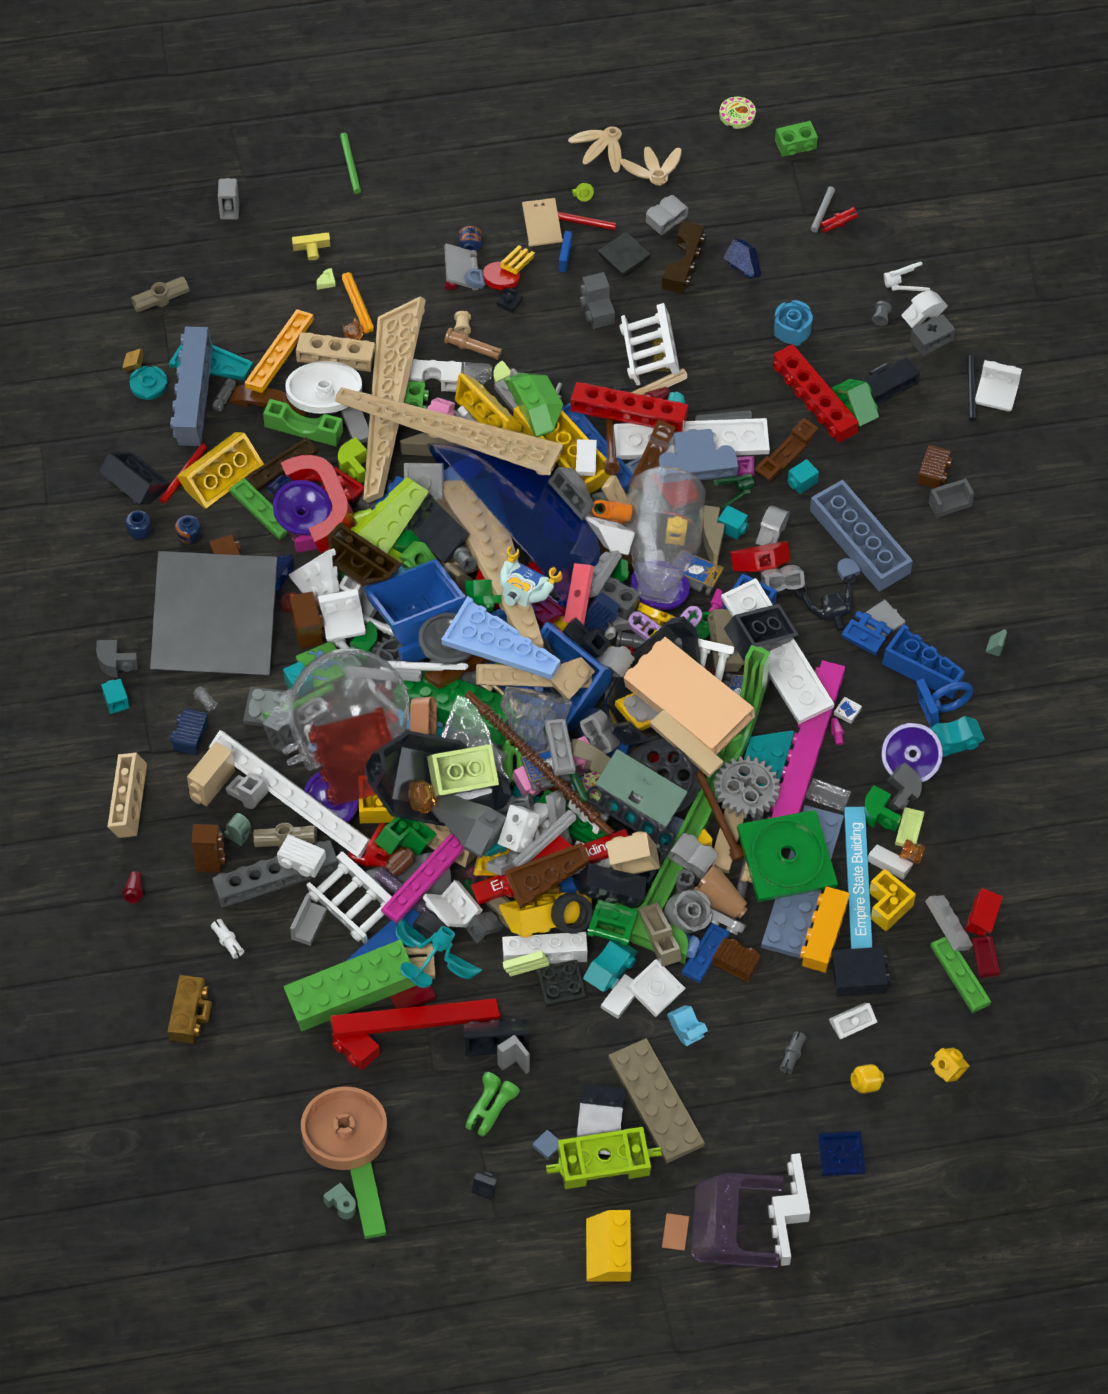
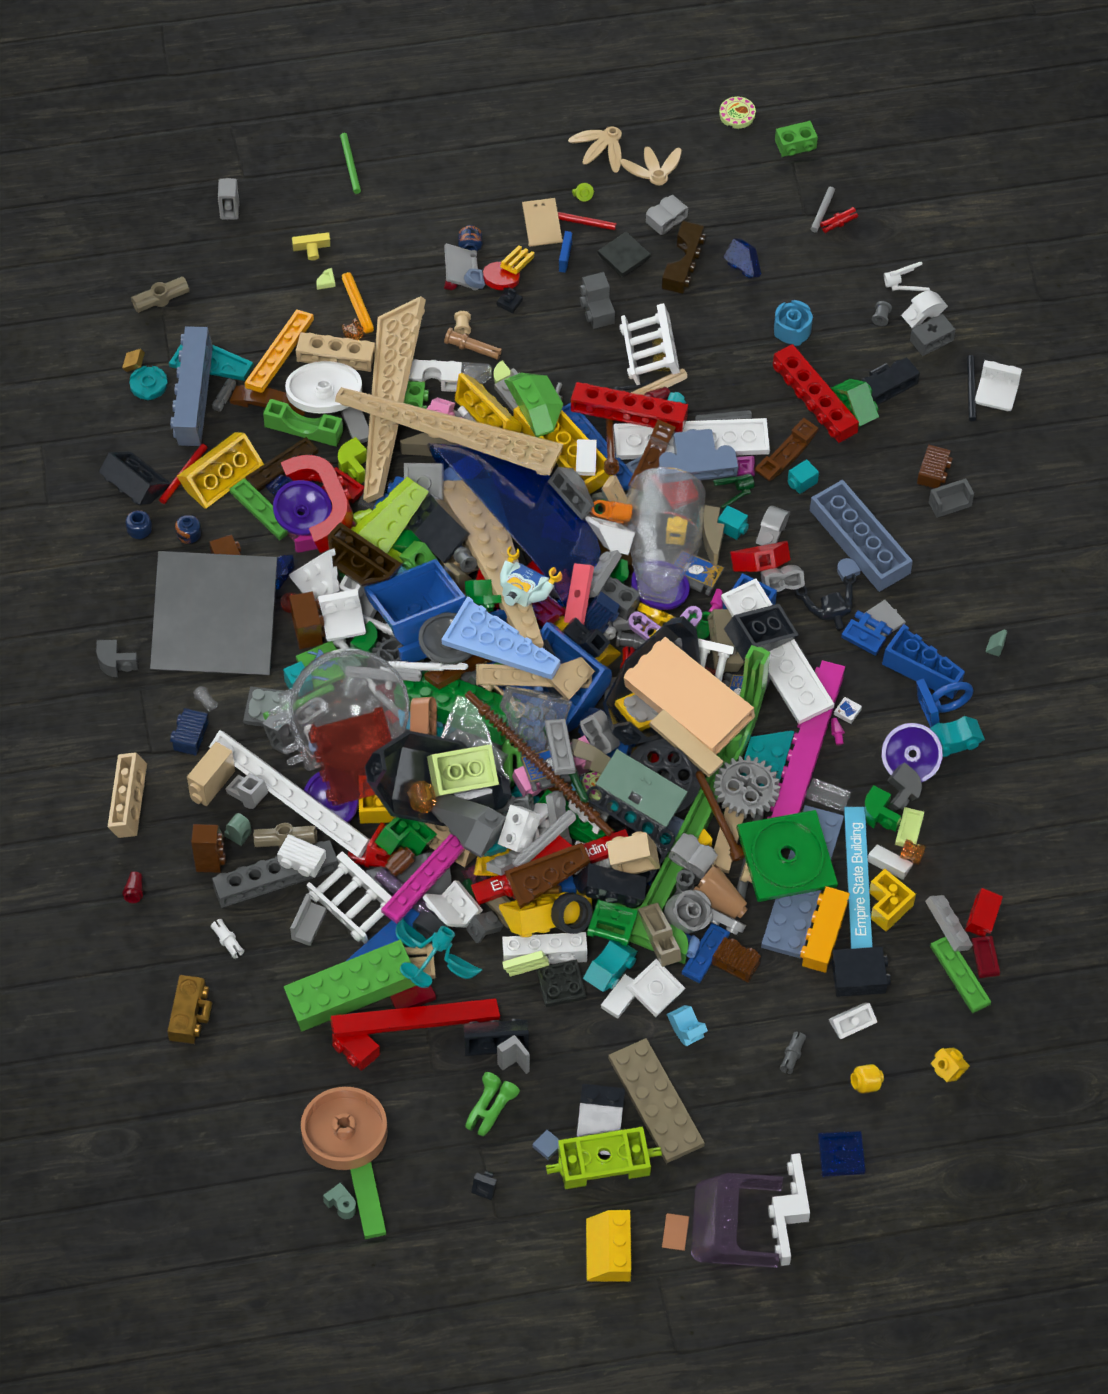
teal brick [101,679,129,714] -> none
light grey brick [595,646,635,677] -> none

